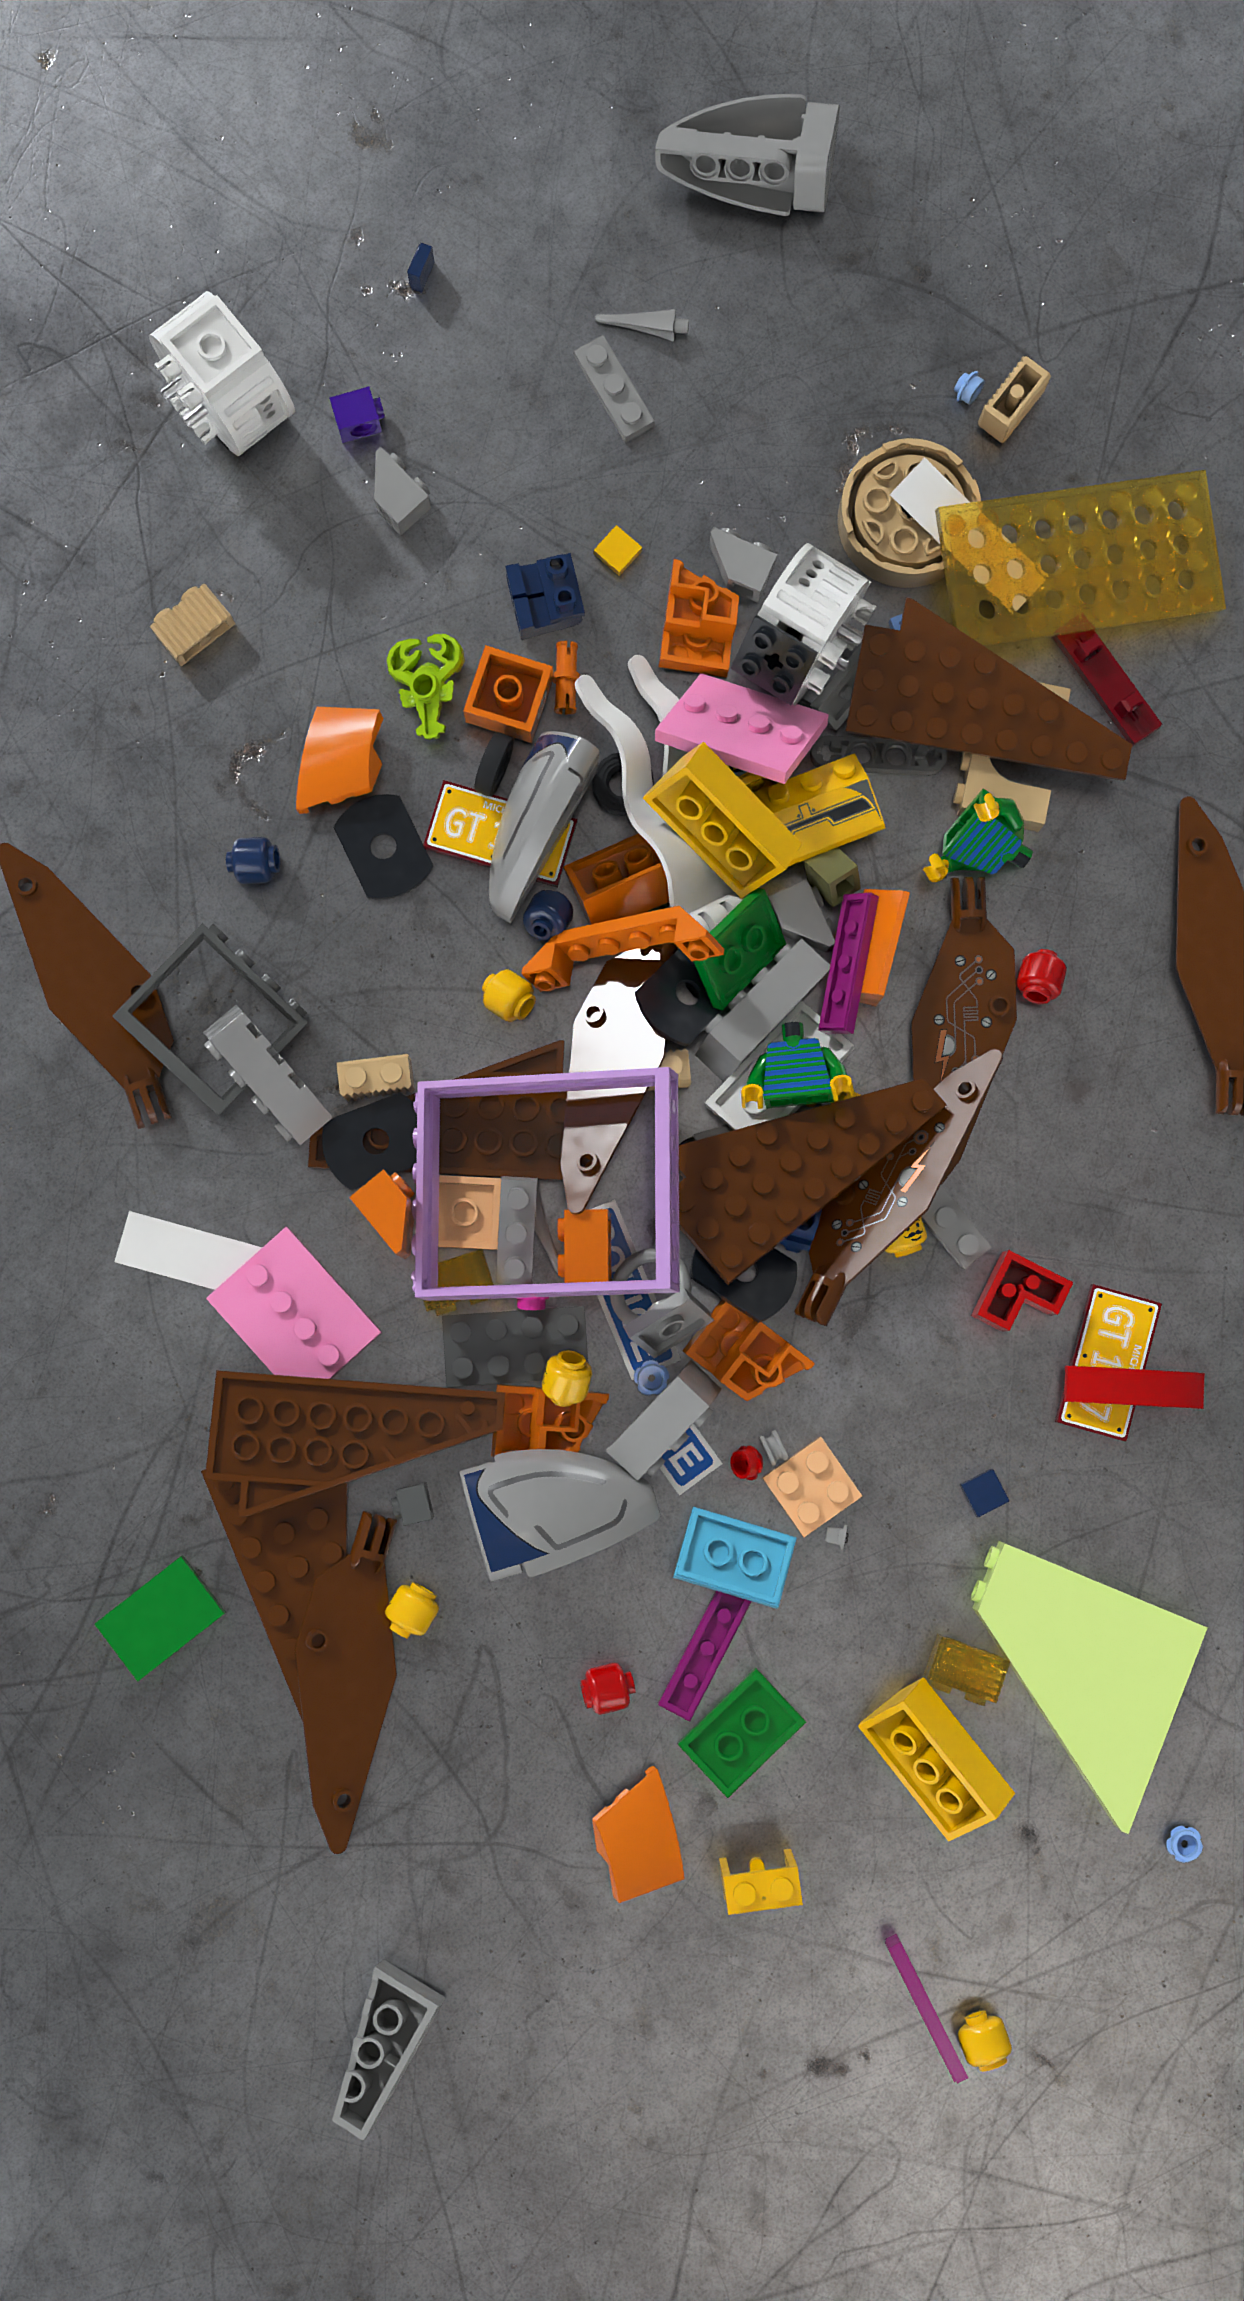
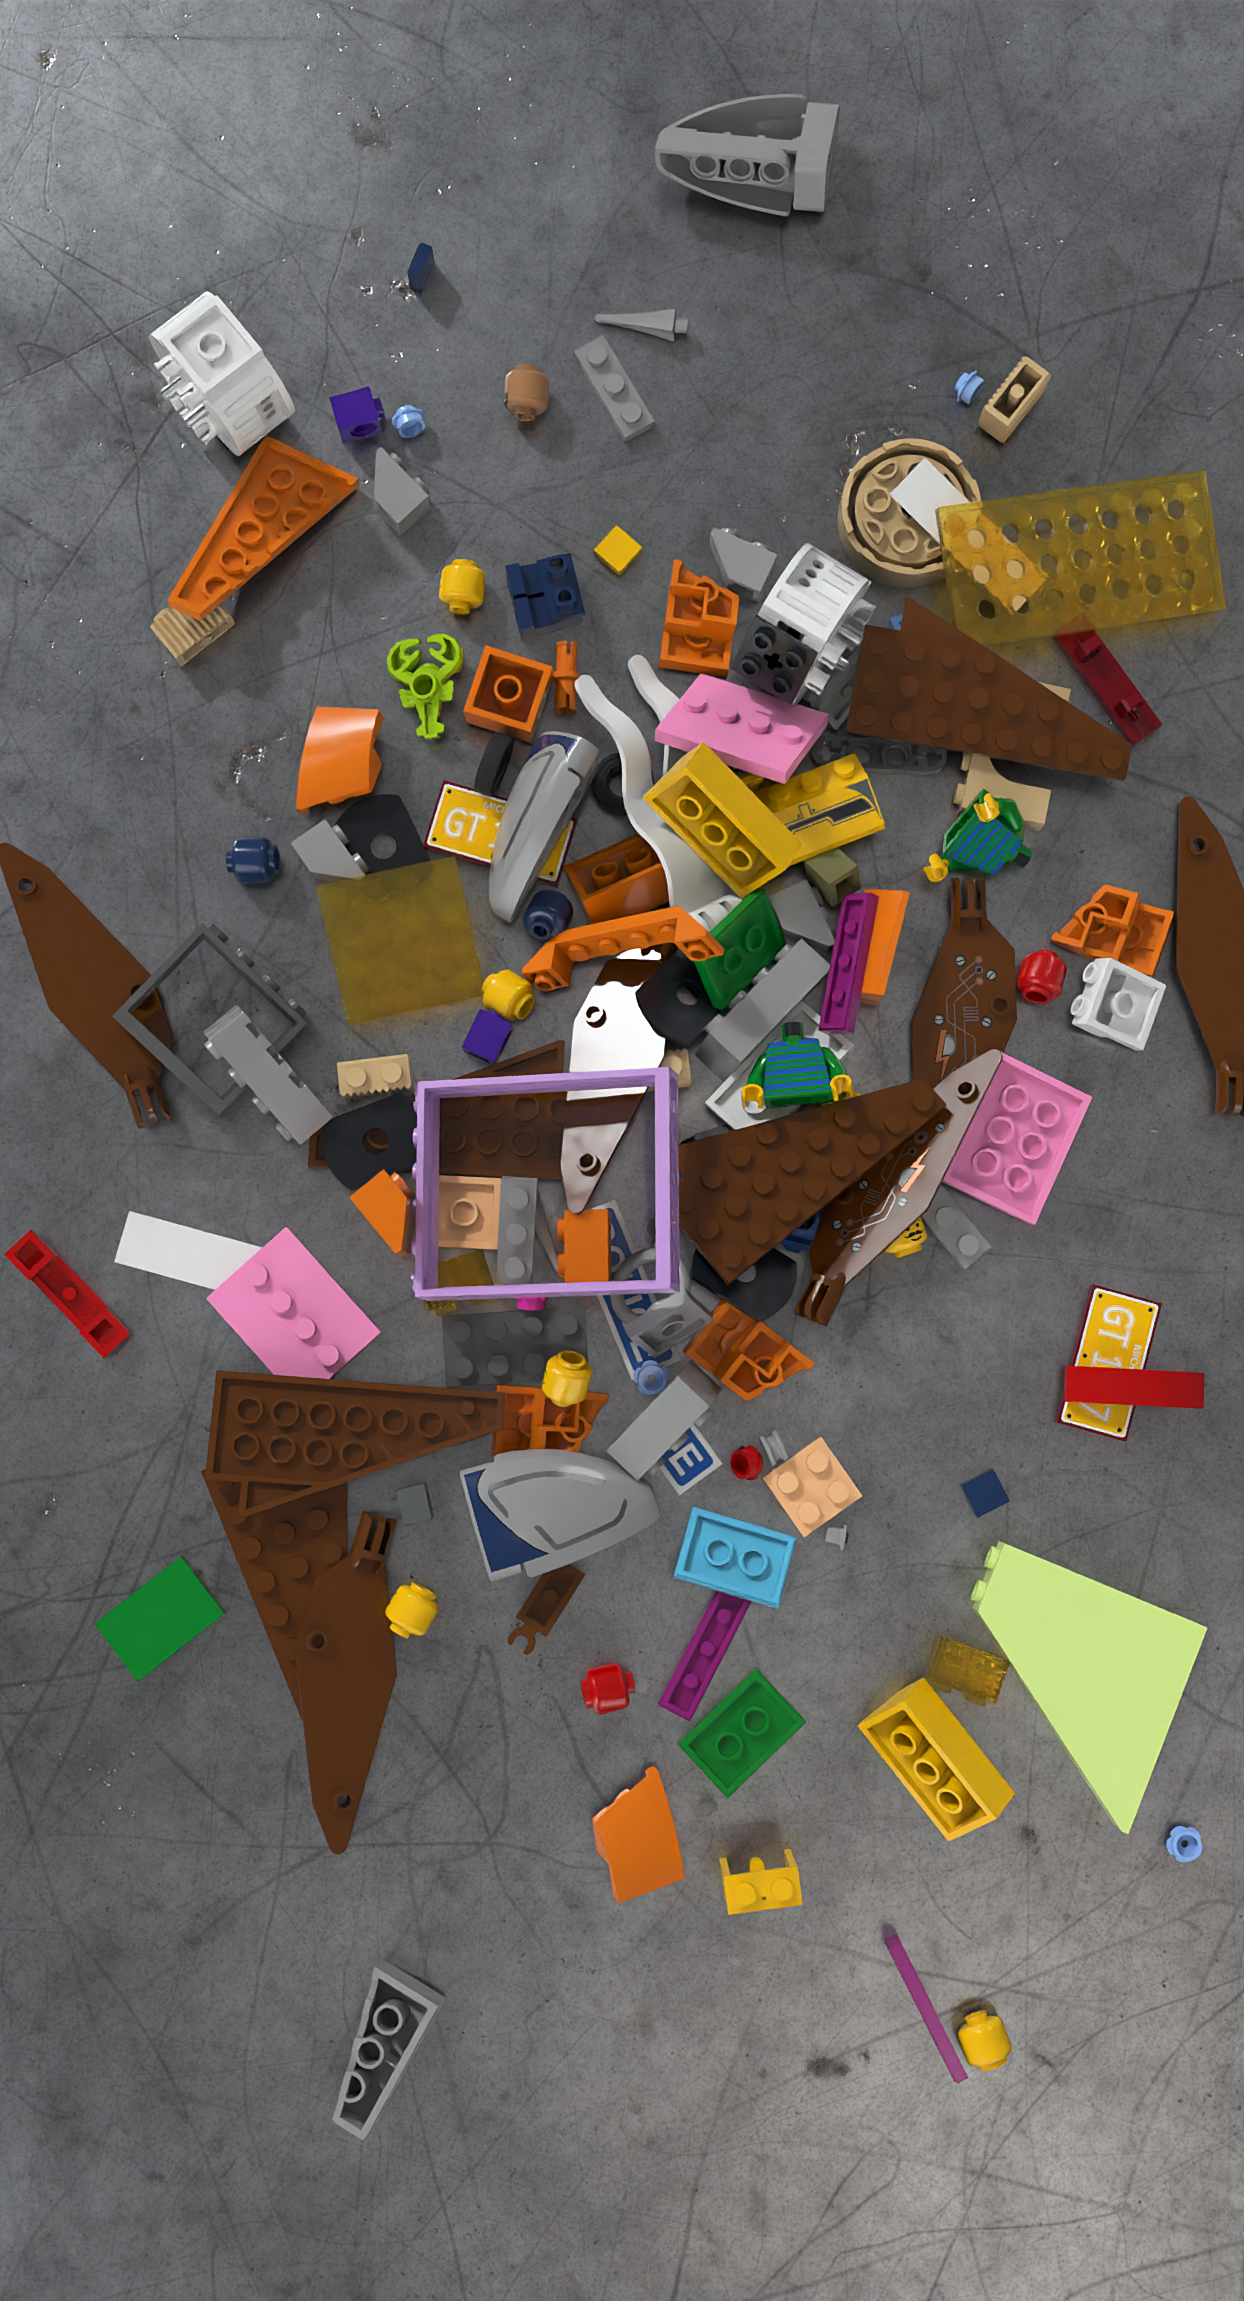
red brick [971,1250,1074,1332] -> none
none -> red slope [4,1230,131,1359]
none -> orange wing [168,435,359,621]
none -> light grey slope [291,819,369,887]
none -> clear yellow plate [316,855,484,1025]
none -> light blue plate [392,405,425,438]
none -> yellow head [439,559,486,615]
none -> dark purple brick [462,1009,514,1065]
none -> medium nougat head [504,364,550,421]
none -> reddish brown plate [507,1564,585,1655]
none -> bright pink plate [942,1052,1092,1225]
none -> orange slope [1051,884,1175,979]
none -> white plate [1071,958,1166,1051]

